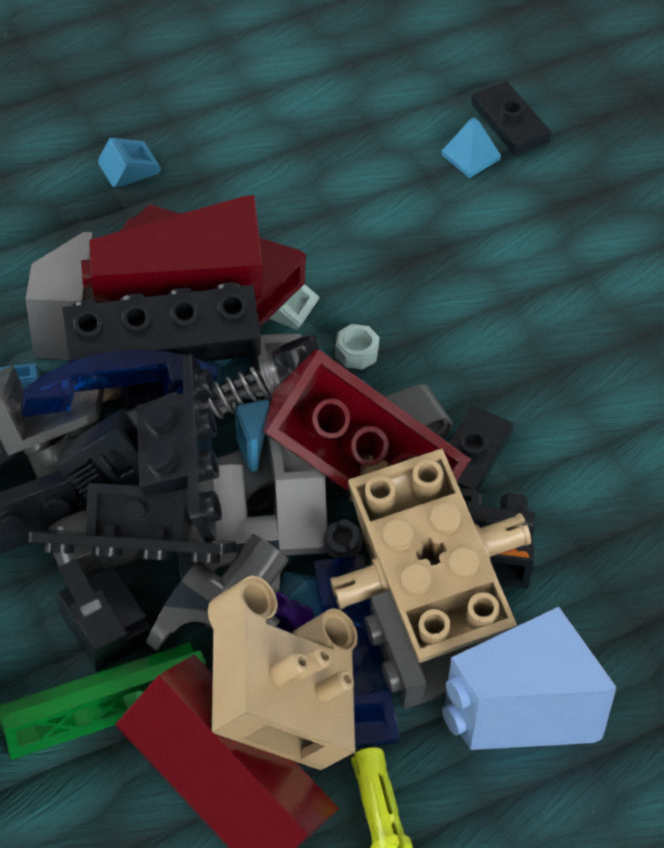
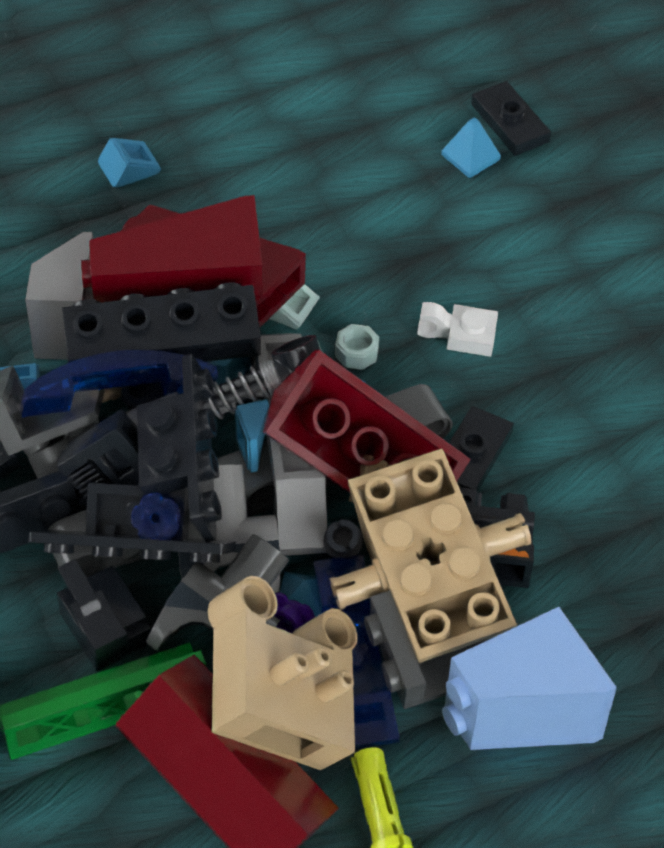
none -> clear blue plate [131,493,180,540]
none -> white plate [417,302,498,357]

